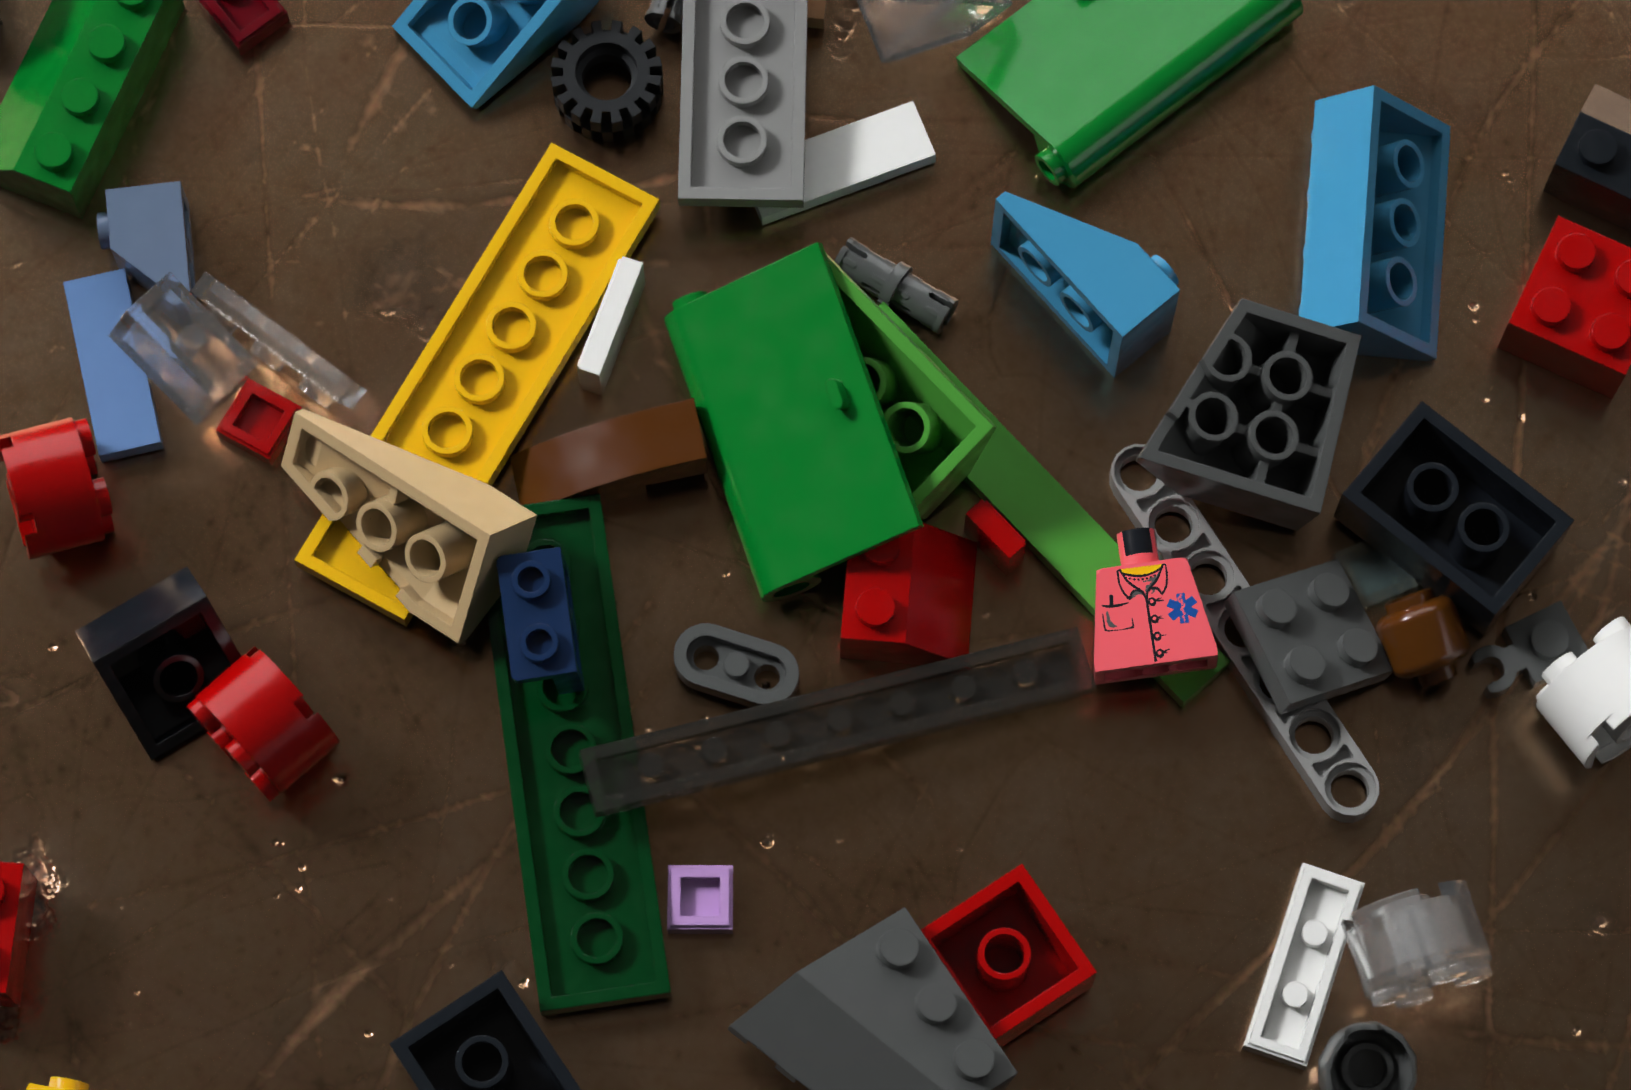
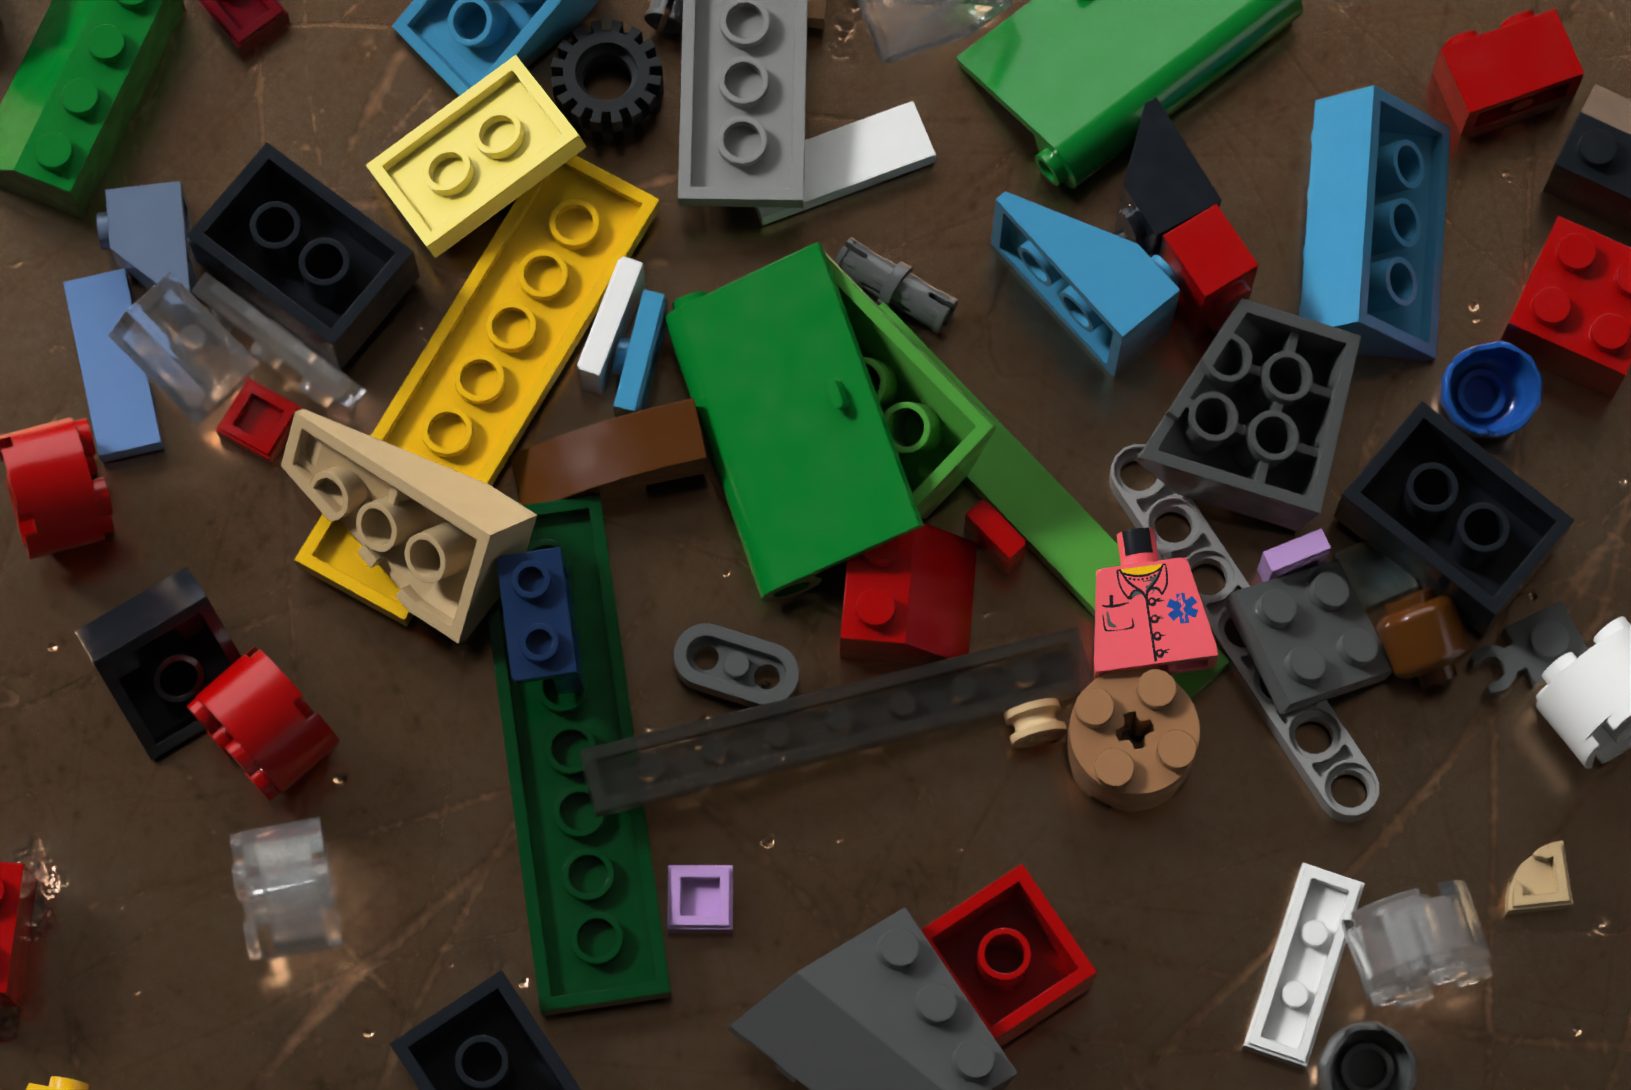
none -> black brick [186,142,420,370]
none -> clear brick [230,817,343,961]
none -> light yellow plate [366,55,586,258]
none -> dark azure plate [613,289,669,417]
none -> tan bush [1003,698,1067,748]
none -> medium nougat brick [1065,668,1200,812]
none -> black slope [1113,97,1222,257]
none -> red brick [1159,204,1259,339]
none -> lavender tile [1257,528,1331,582]
none -> red brick [1432,8,1584,136]
none -> blue hair [1440,341,1543,438]
none -> tan tile [1505,840,1573,915]

